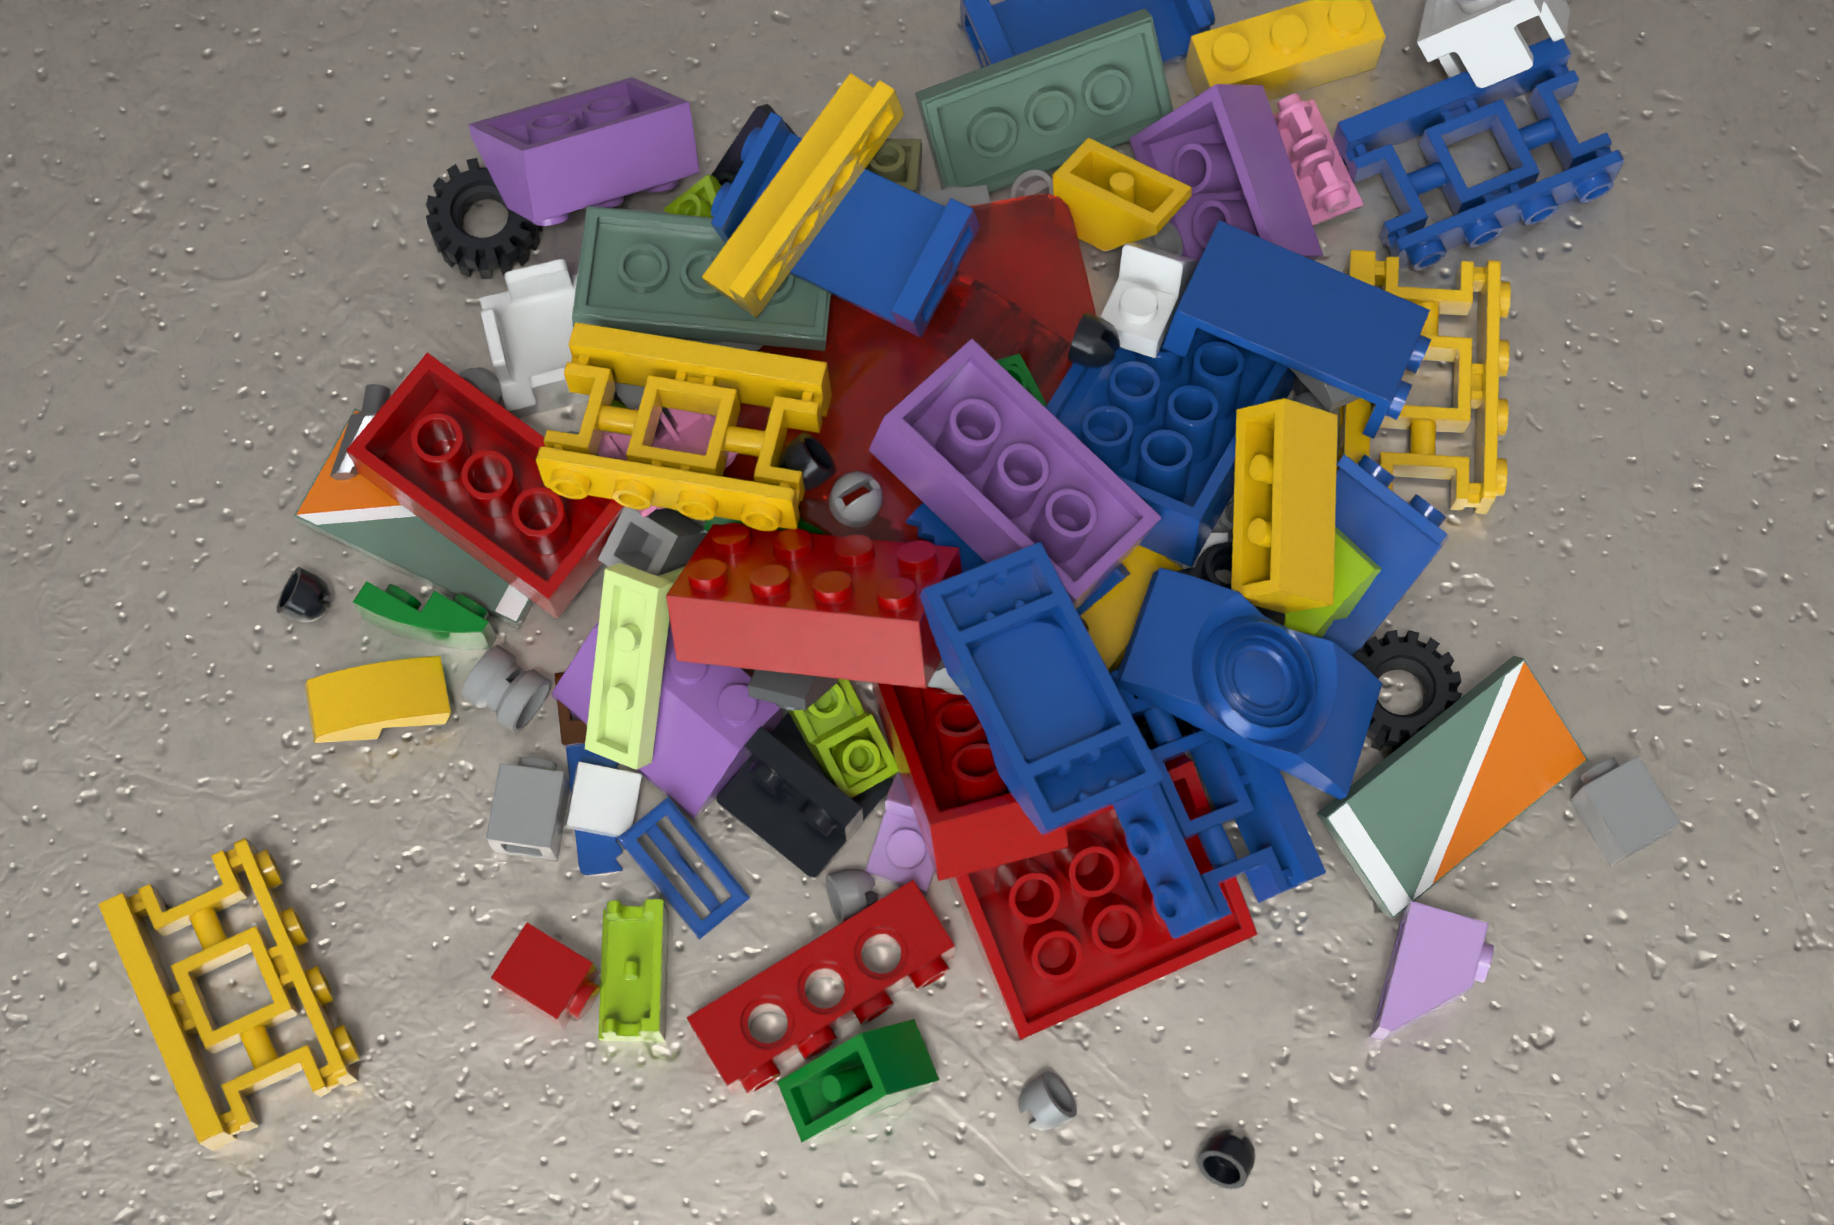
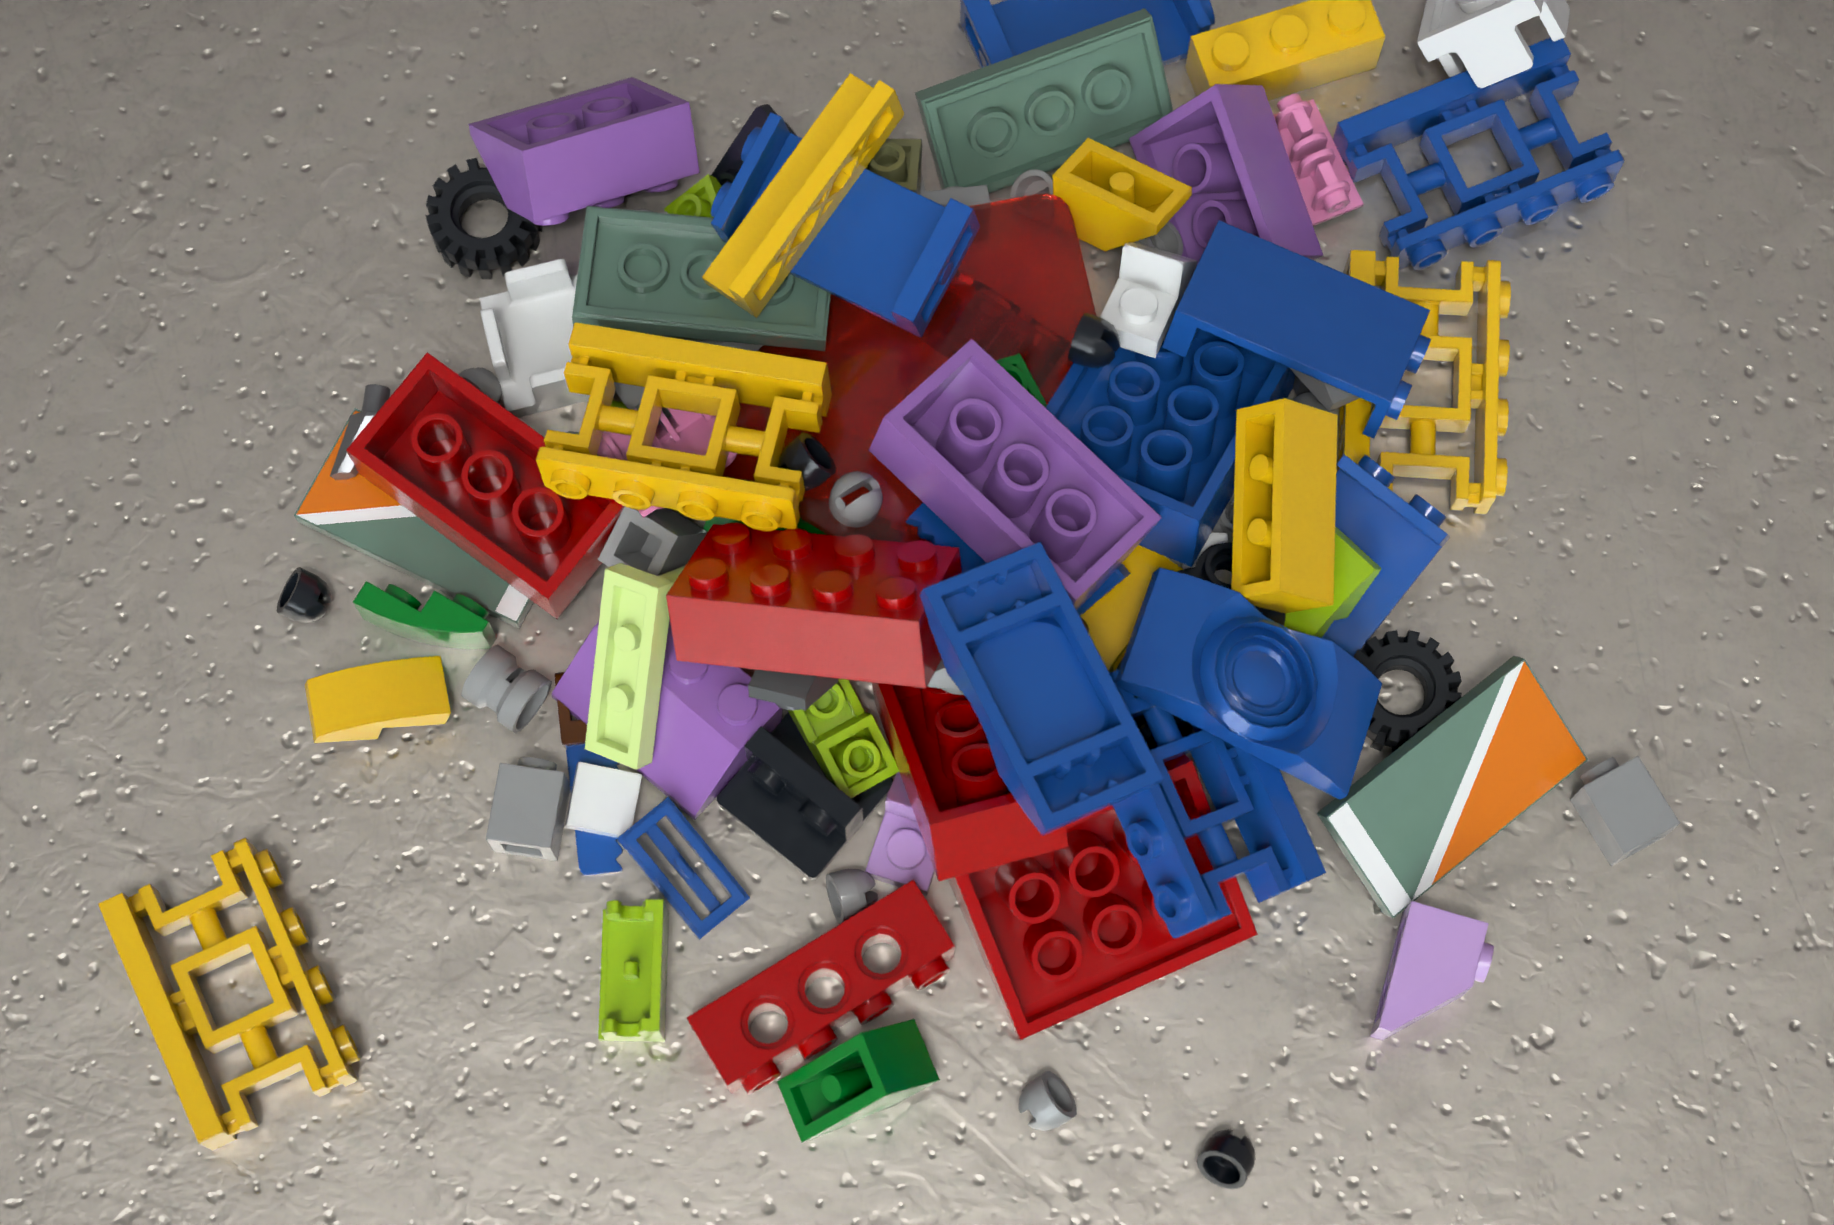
red brick [491,922,601,1029] -> none

